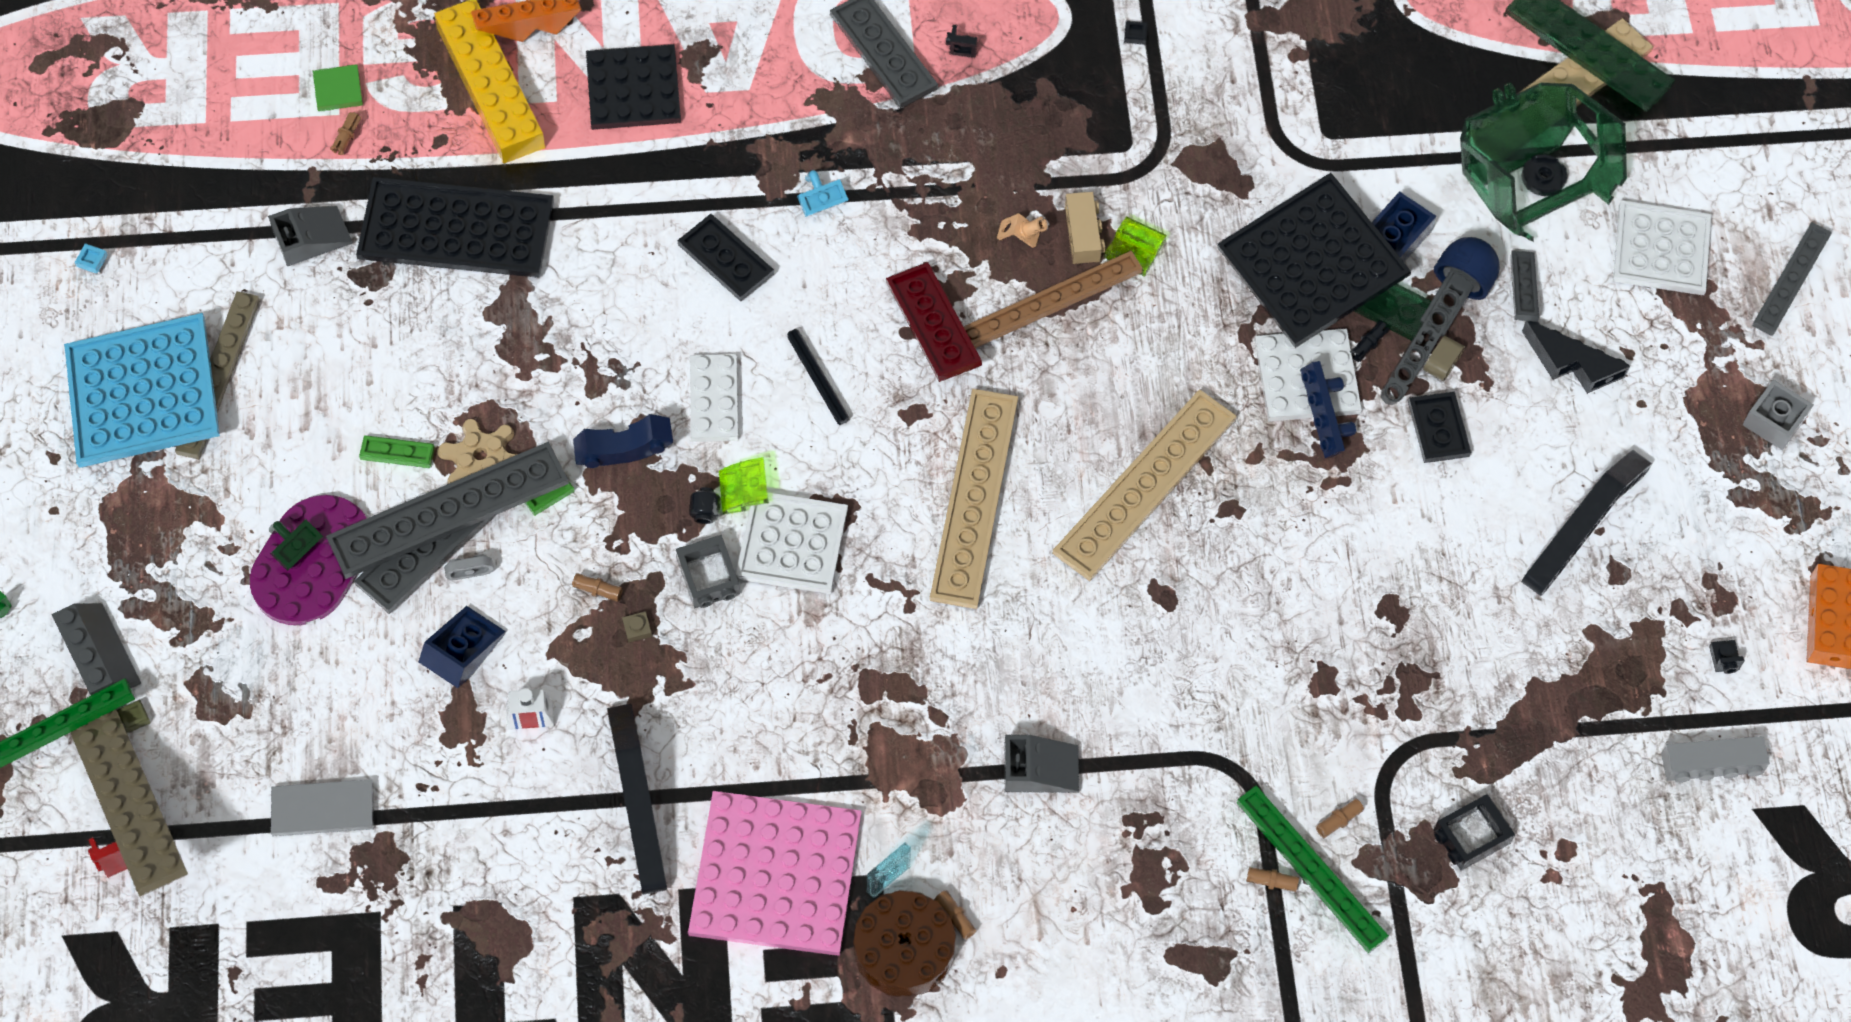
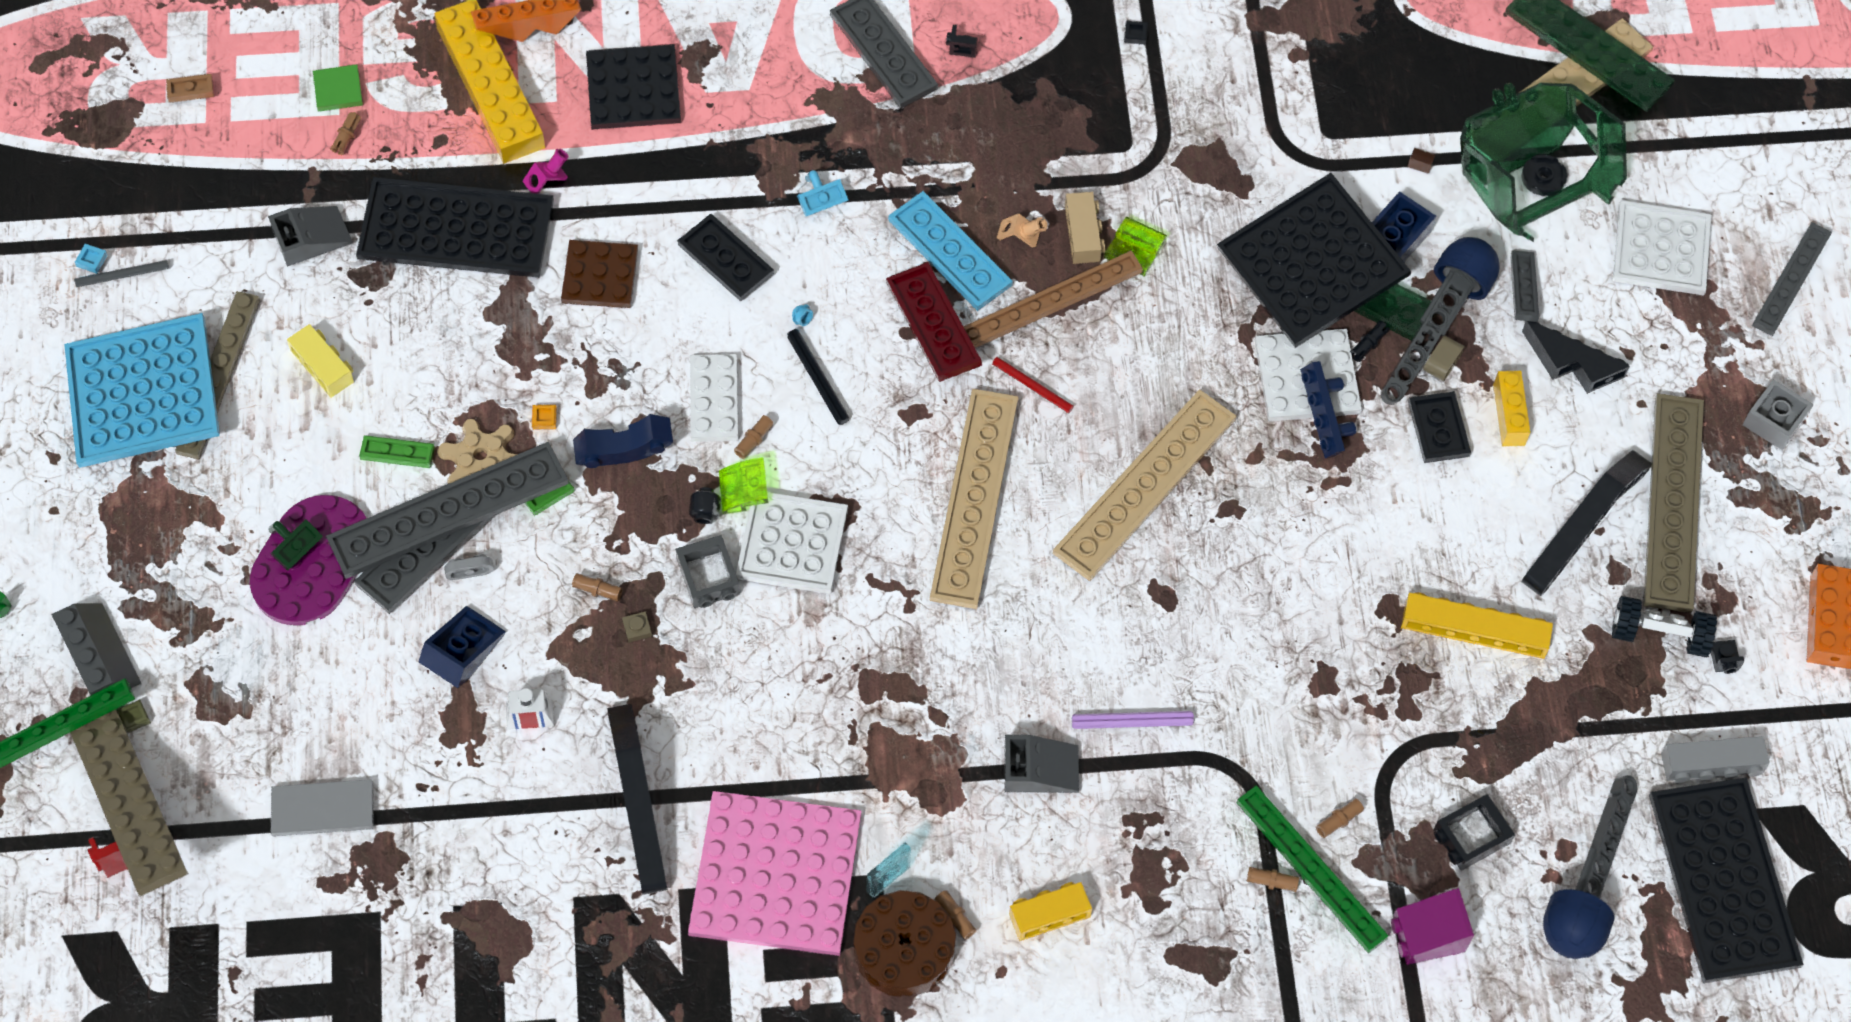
none -> dark grey bar [74,260,169,288]
none -> medium nougat plate [166,74,214,103]
none -> light yellow brick [287,324,354,398]
none -> dark pink bracket [523,149,569,194]
none -> light orange tile [532,405,557,430]
none -> reddish brown plate [561,240,638,308]
none -> medium nougat pin [734,415,773,459]
none -> medium azure plate [792,304,813,326]
none -> medium azure plate [888,191,1013,311]
none -> red bar [992,357,1074,413]
none -> yellow brick [1009,882,1092,942]
none -> lavender axle [1072,711,1194,729]
none -> magenta slope [1391,888,1474,965]
none -> yellow brick [1401,592,1553,659]
none -> reddish brown slope [1408,148,1436,174]
none -> yellow brick [1493,371,1531,447]
none -> piece [1543,775,1638,959]
none -> black plate [1612,596,1717,658]
none -> dark tan plate [1643,393,1704,613]
none -> black plate [1649,777,1804,983]

